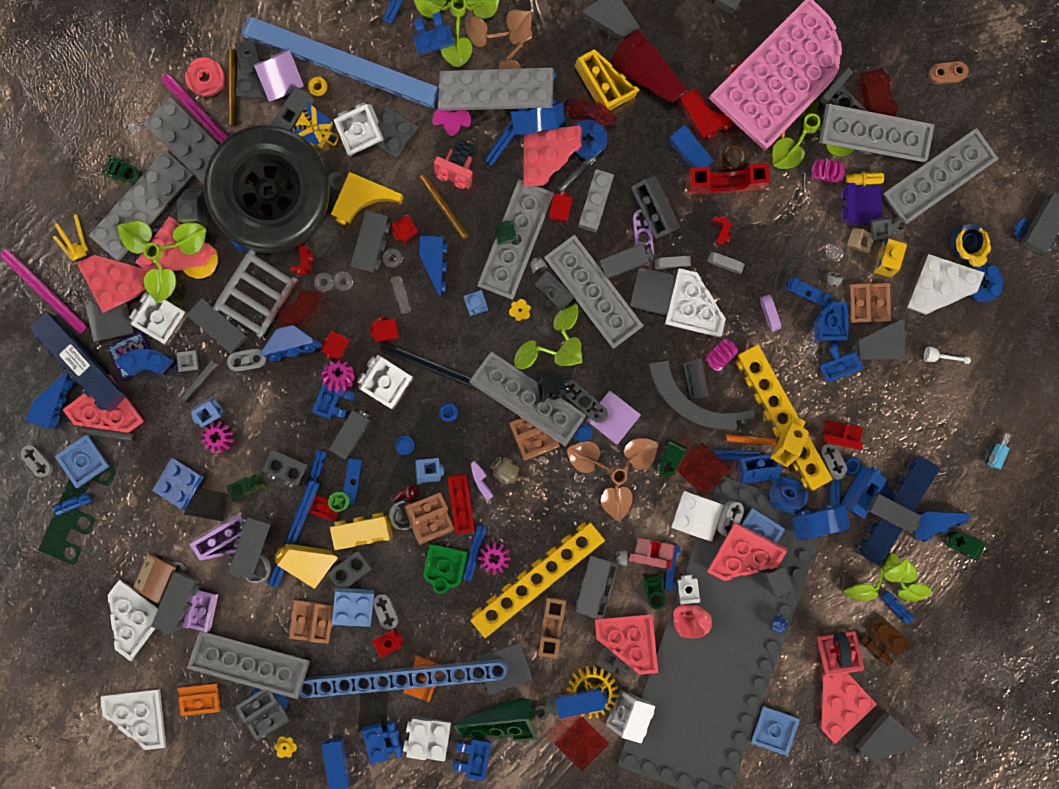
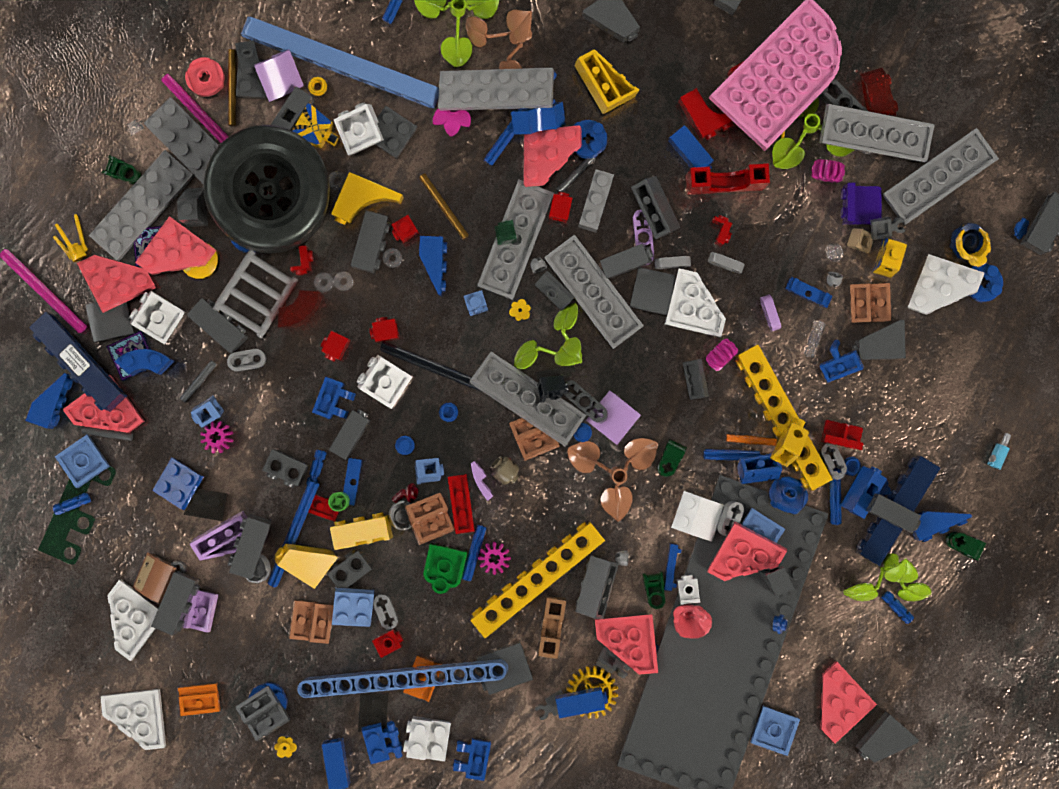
light grey beam [21,445,53,477] -> none
lime plant [118,221,206,303] -> none
light grey plate [176,350,199,372] -> none
light grey plate [187,631,310,700] -> none
clear green leg [226,473,266,502] -> none
slope [261,325,322,361] -> none
dark pink gear [321,360,354,393] -> none
clear axle [391,276,411,314] -> none
blue plate [413,12,455,56] -> none
coral plate [434,139,474,189] -> none
dark green wedge [453,698,538,742] -> none
clear red plate [555,716,609,771] -> none
clear red plate [564,97,617,125] -> none
white slope [605,689,655,743] -> none
dark red wedge [610,29,688,103] -> none
panel [629,538,675,568] -> none
dark grey arch [648,361,755,429] -> none
clear red plate [676,442,731,495] -> none
reddish brown piece [721,145,749,172] -> none
blue brick [792,503,851,540] -> none
blue plate [814,302,849,341] -> none
coral plate [817,631,864,677] -> none
dark grey plate [820,68,853,106] -> none
yellow axle [845,171,884,186] -> none
reddish brown plate [860,616,911,666] -> none
white hinge [924,346,971,364] -> none
nougat plate [928,61,968,84] -> none

